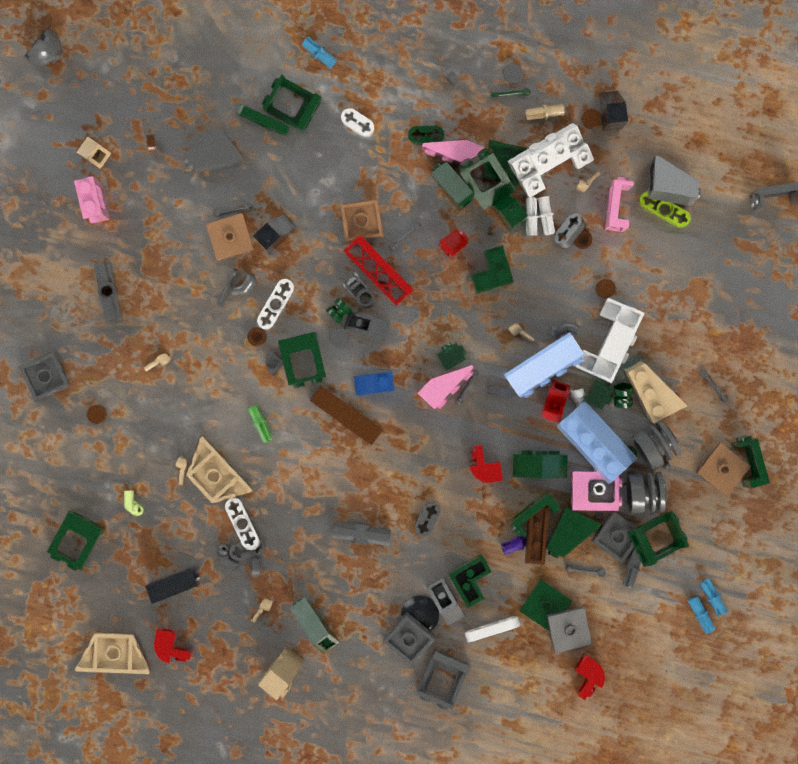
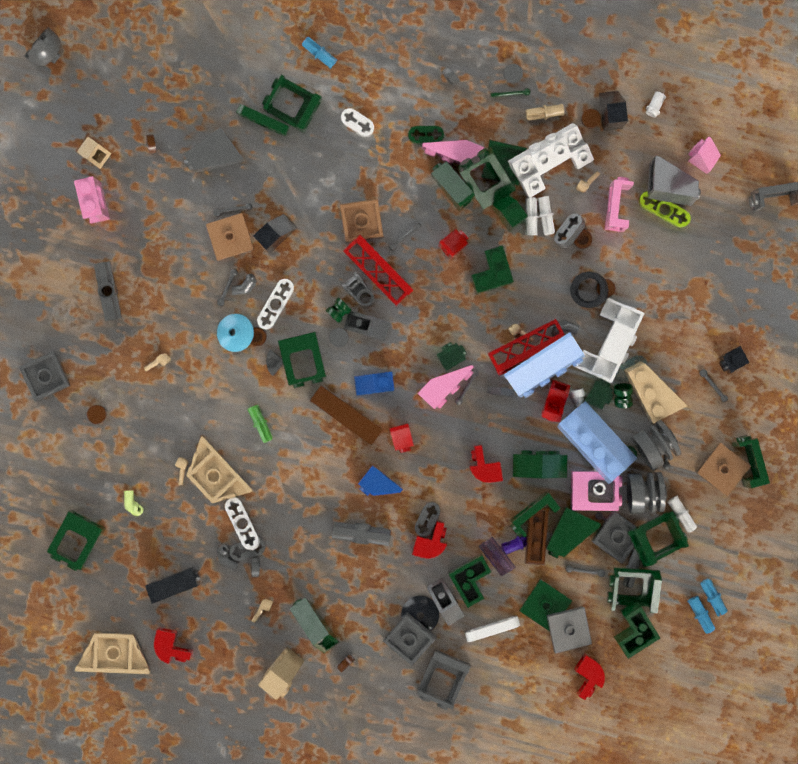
none -> medium azure dish [217,314,254,352]
none -> reddish brown tile [337,655,356,673]
none -> blue slope [358,465,403,496]
none -> red slope [389,423,414,453]
none -> red brick [412,521,447,559]
none -> clear purple tile [478,537,515,576]
none -> red fence [488,319,565,377]
none -> black tyre [570,271,609,308]
none -> dark green window [607,568,662,613]
none -> dark green brick [614,601,661,659]
none -> white pin [646,91,666,118]
none -> white axle [667,495,697,533]
none -> bright pink slope [688,137,721,174]
none -> black bracket [719,346,750,374]

